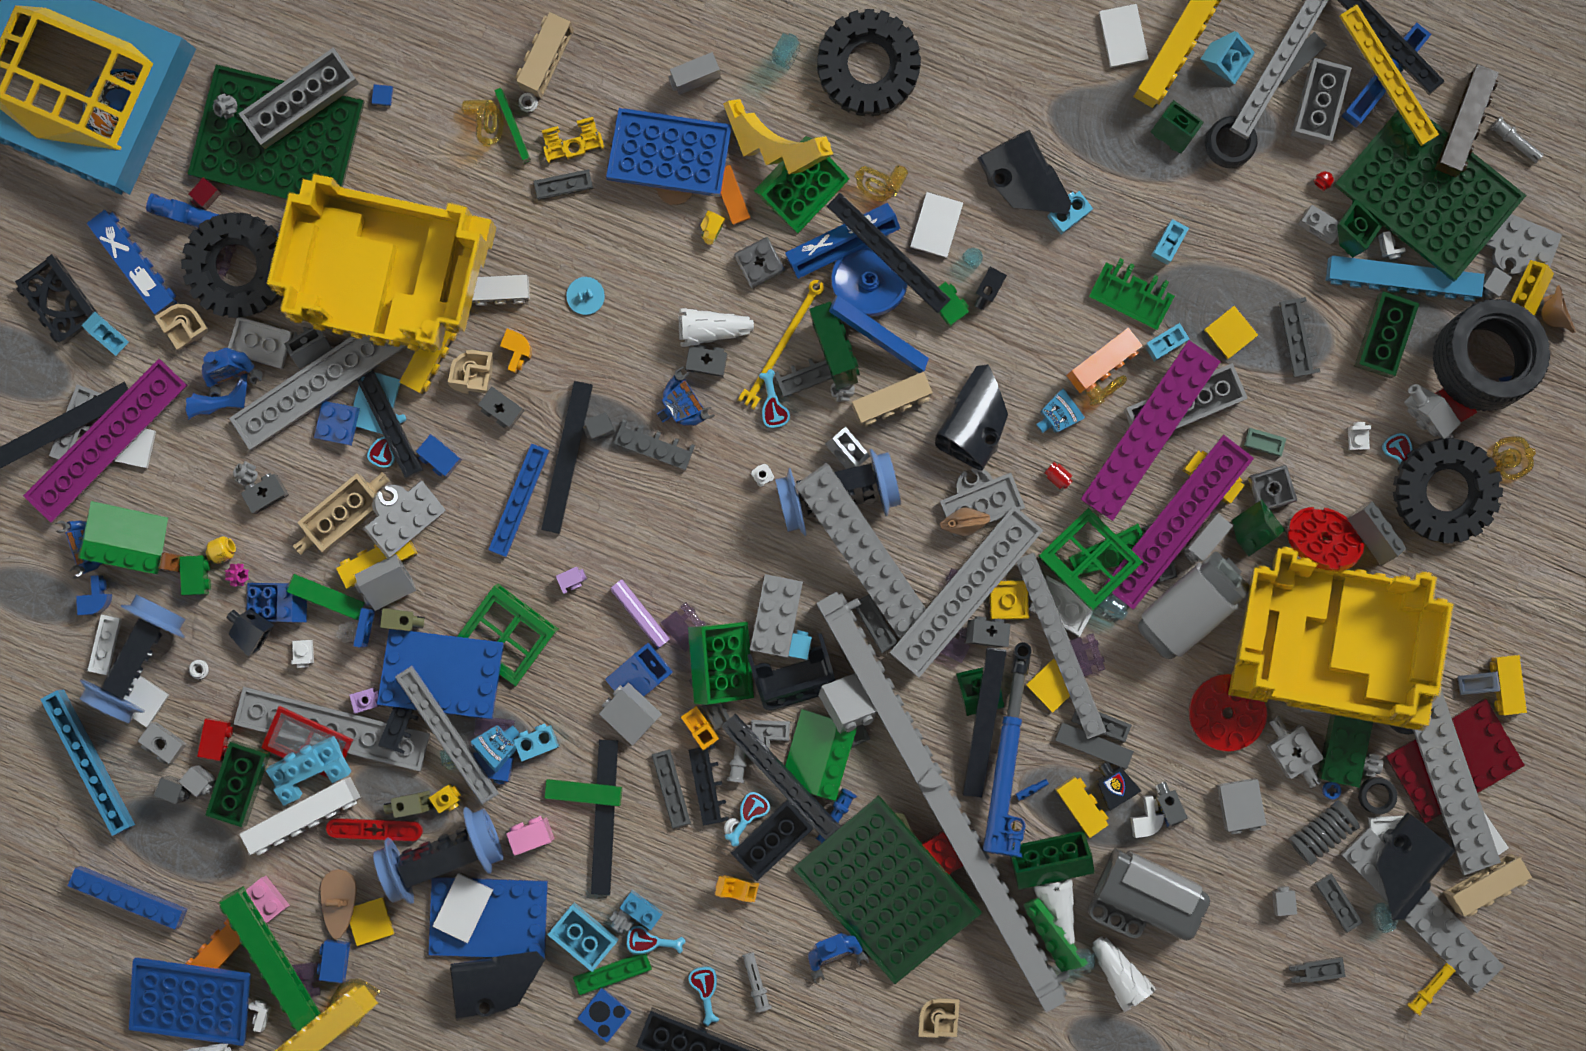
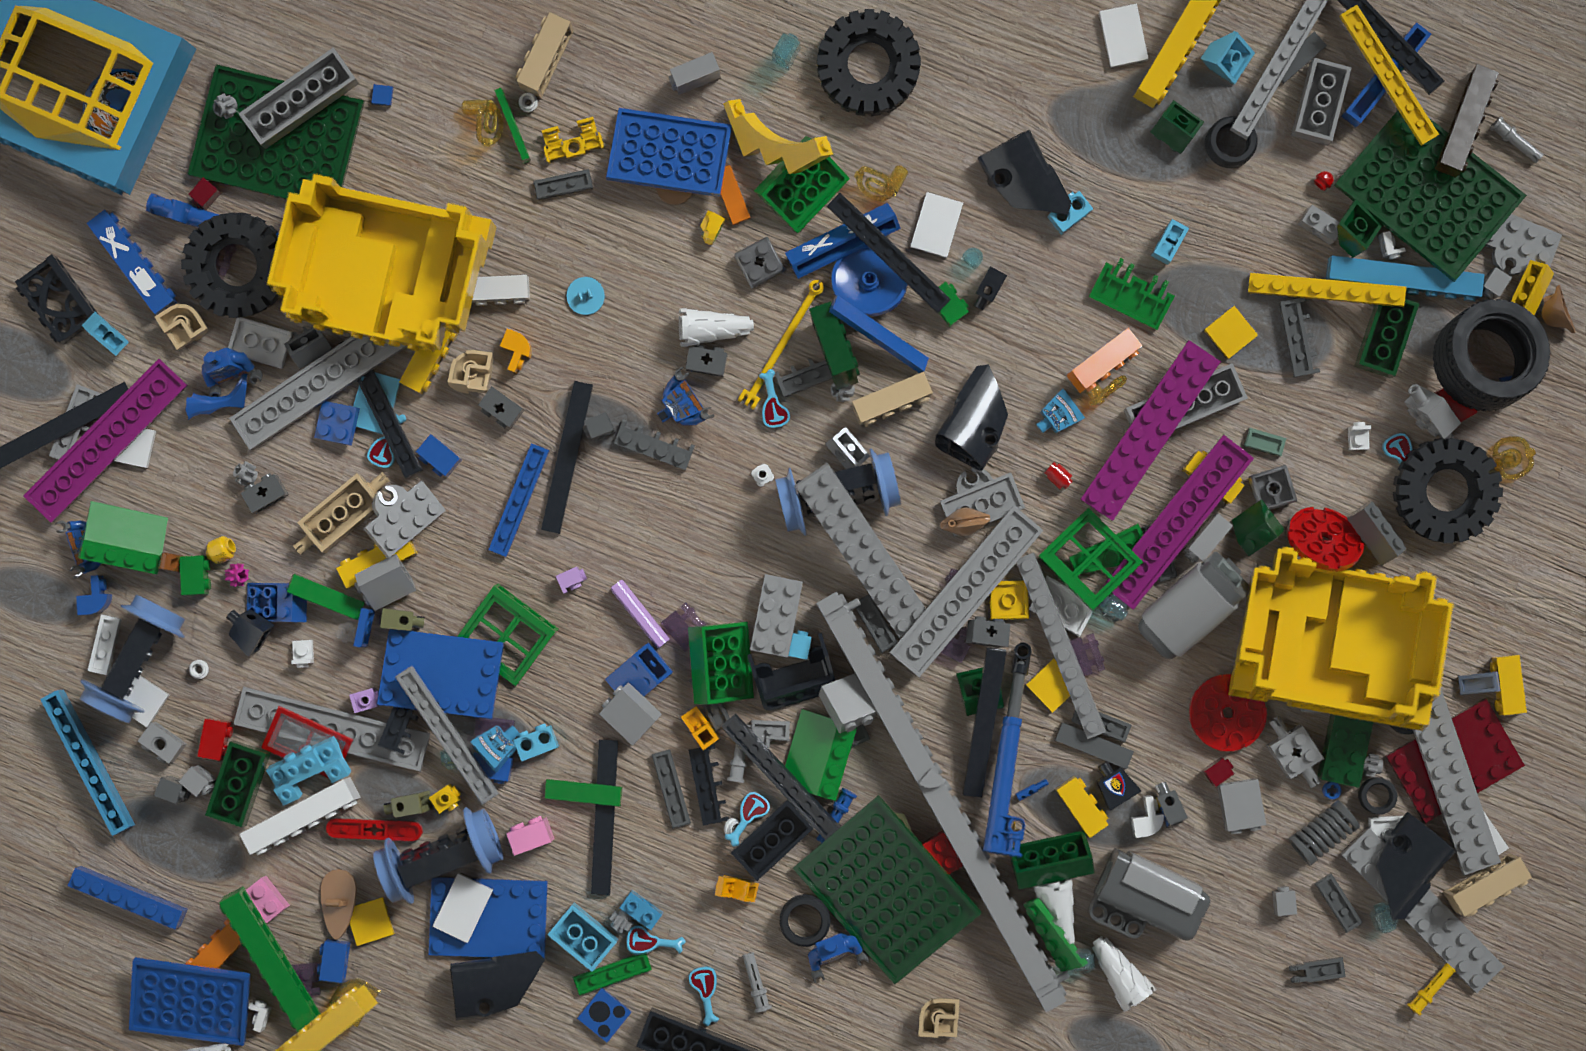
medium azure brick [1144,323,1189,362] -> none
none -> black tyre [779,894,830,947]
none -> dark red brick [1202,757,1235,787]
none -> yellow plate [1248,273,1406,307]

